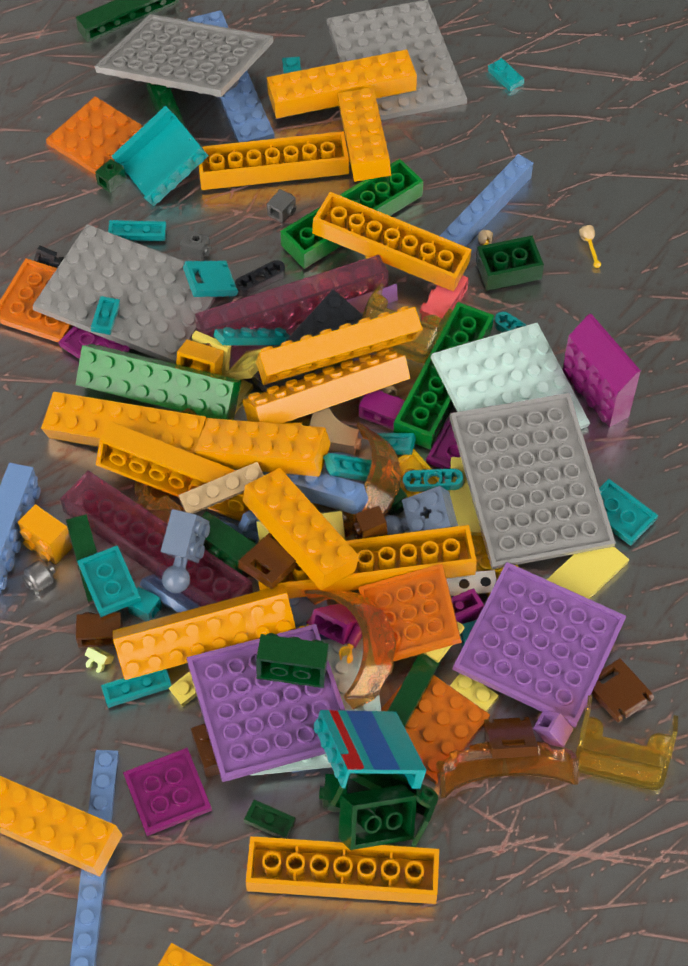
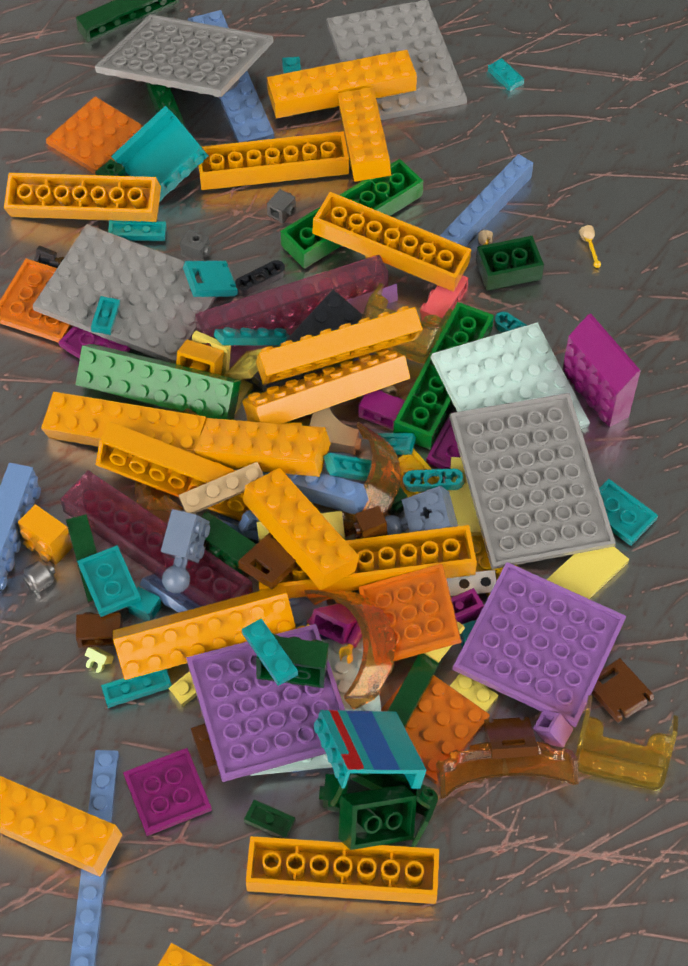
none -> light orange brick [4,173,161,222]
none -> teal plate [242,618,298,686]

